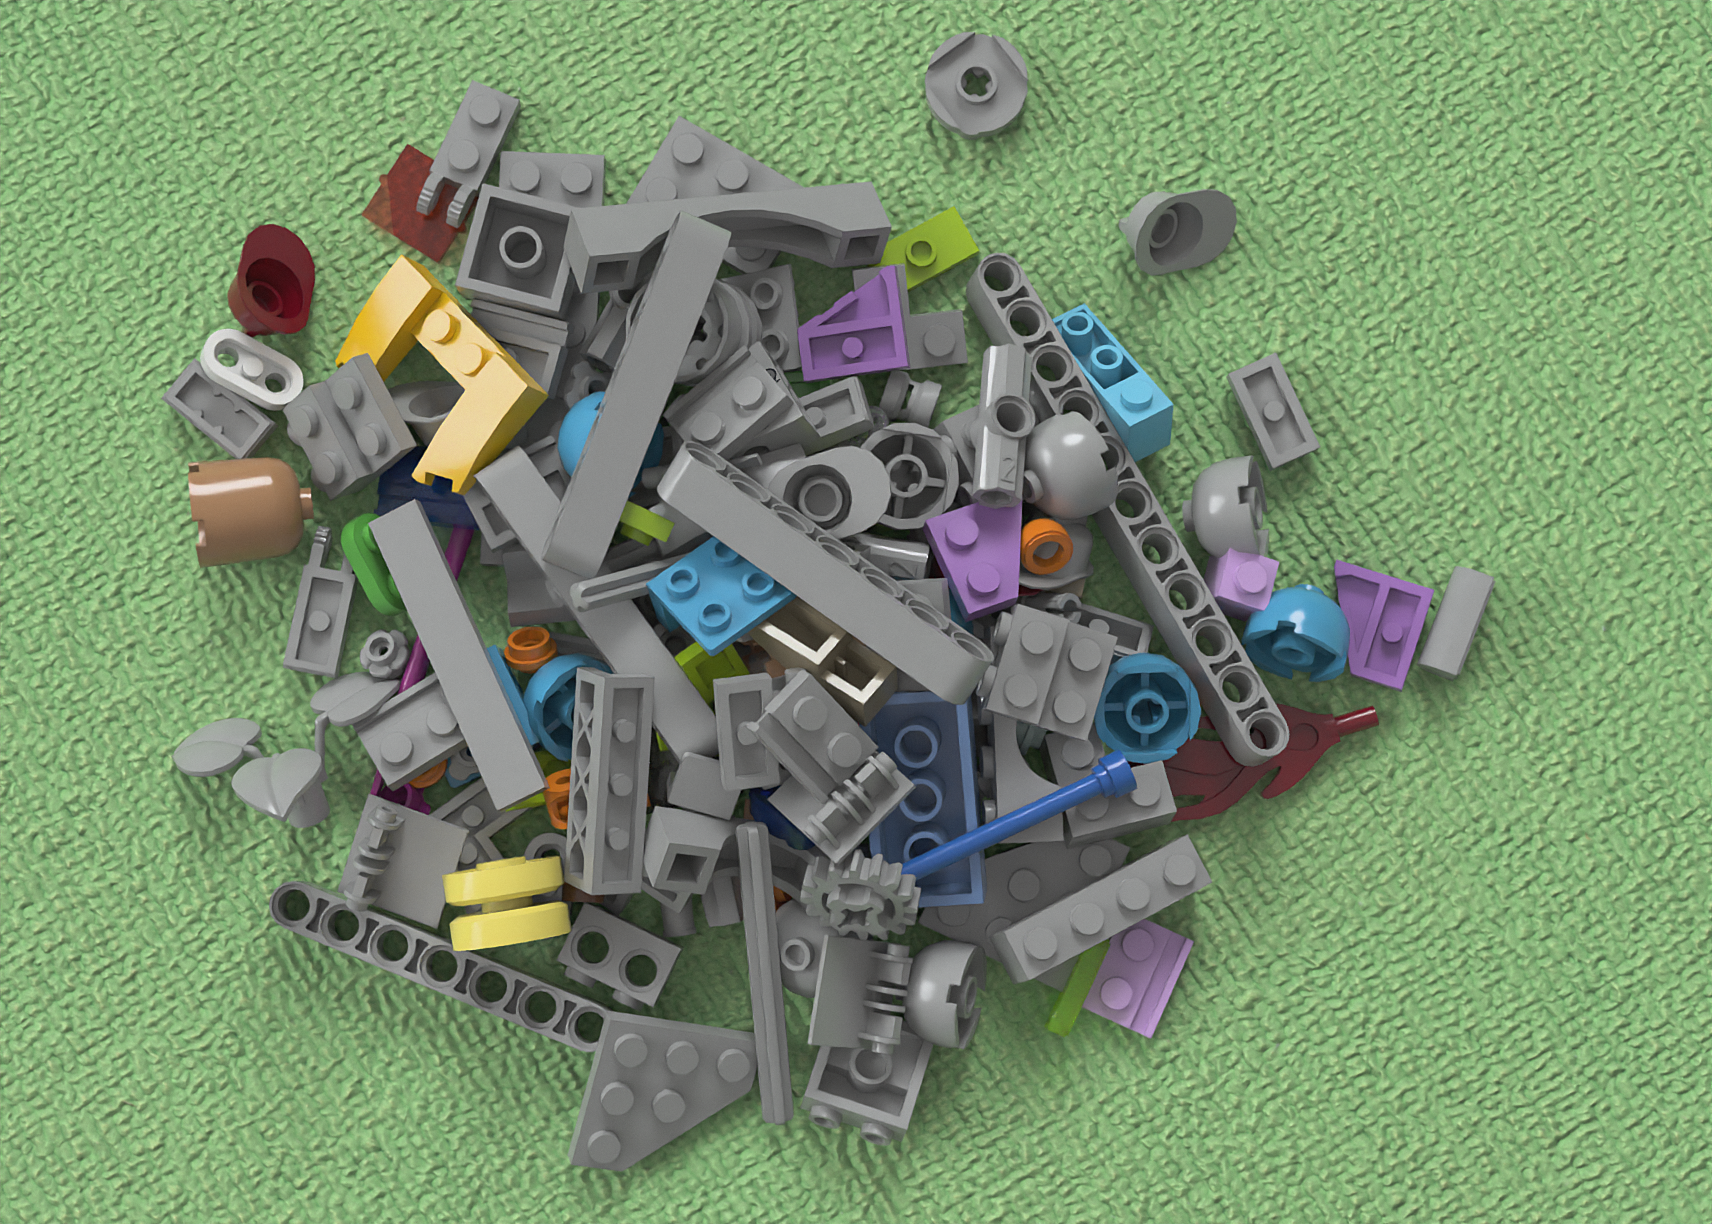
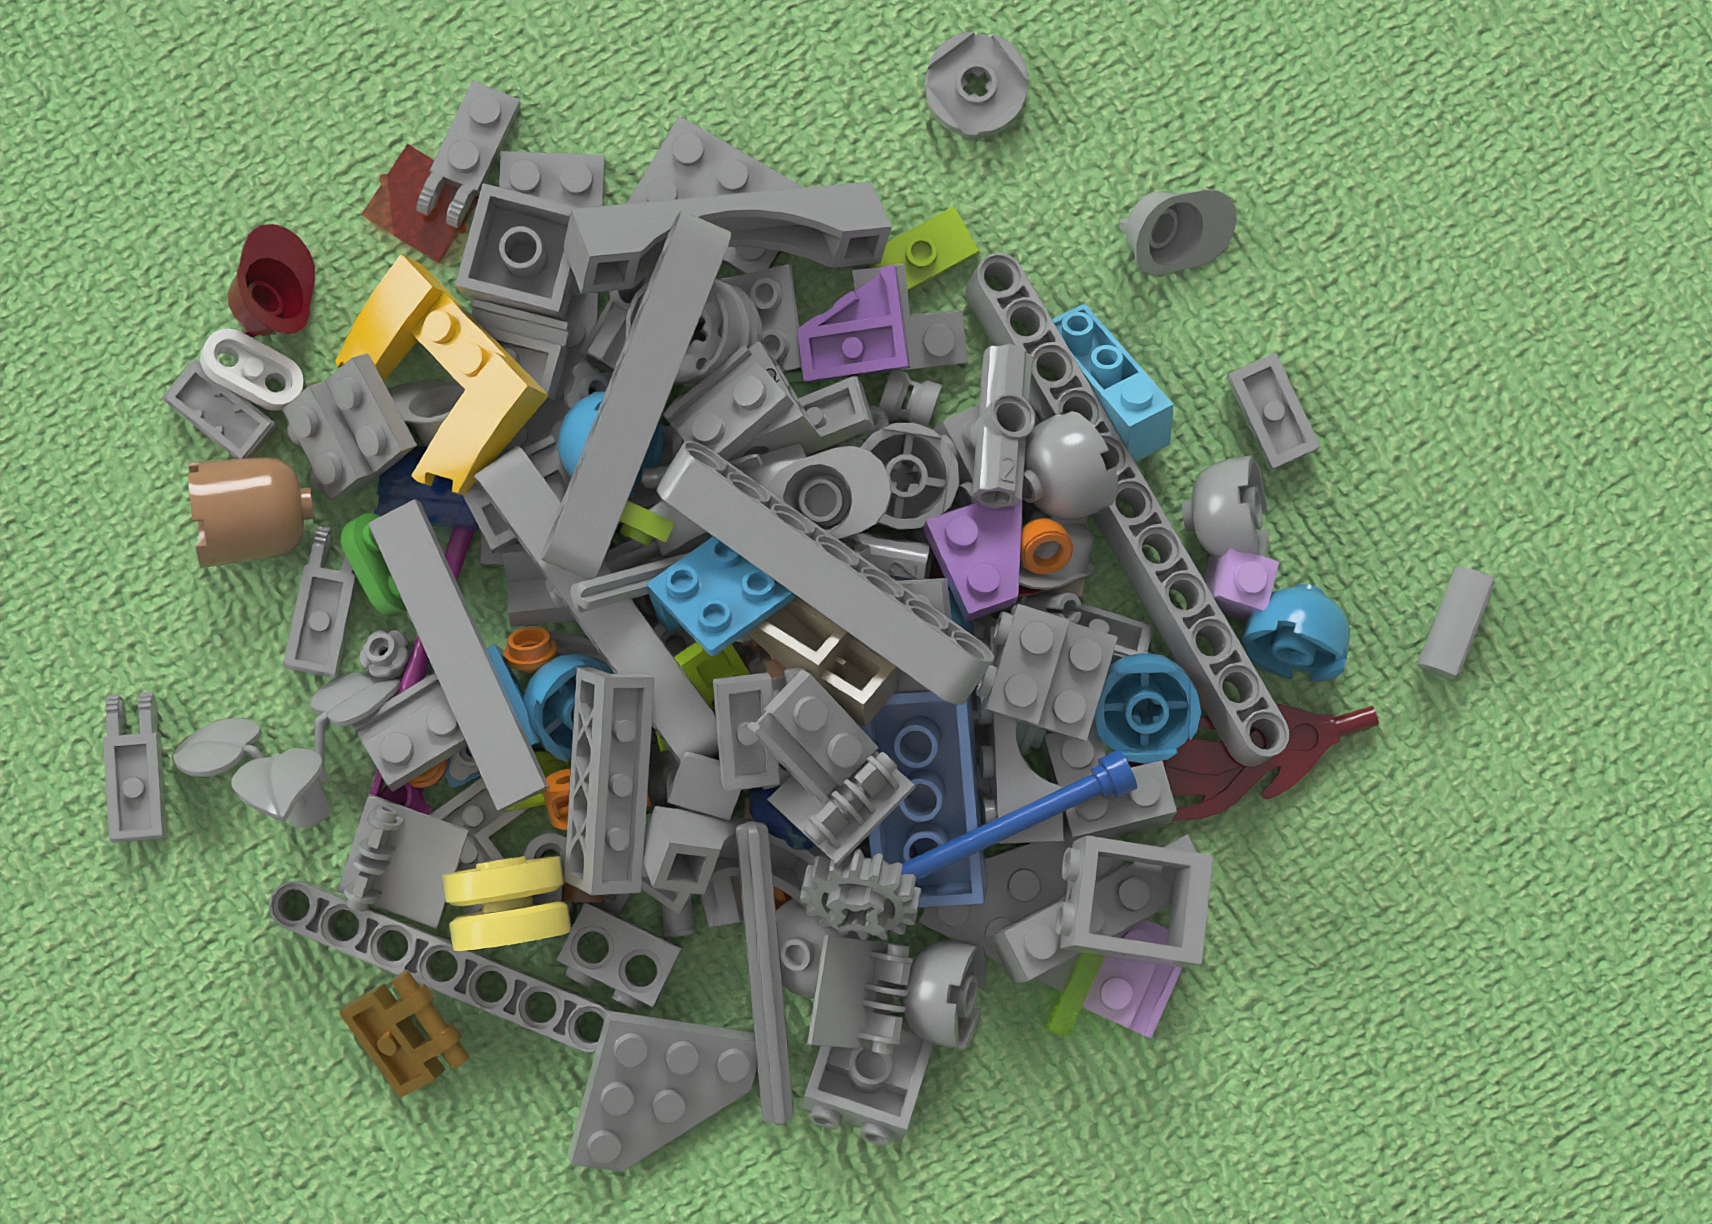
medium lavender wing [1334,560,1434,692] -> none
none -> light grey hinge [103,691,167,843]
none -> pearl gold plate [338,970,470,1098]
none -> light grey window [1055,836,1213,968]

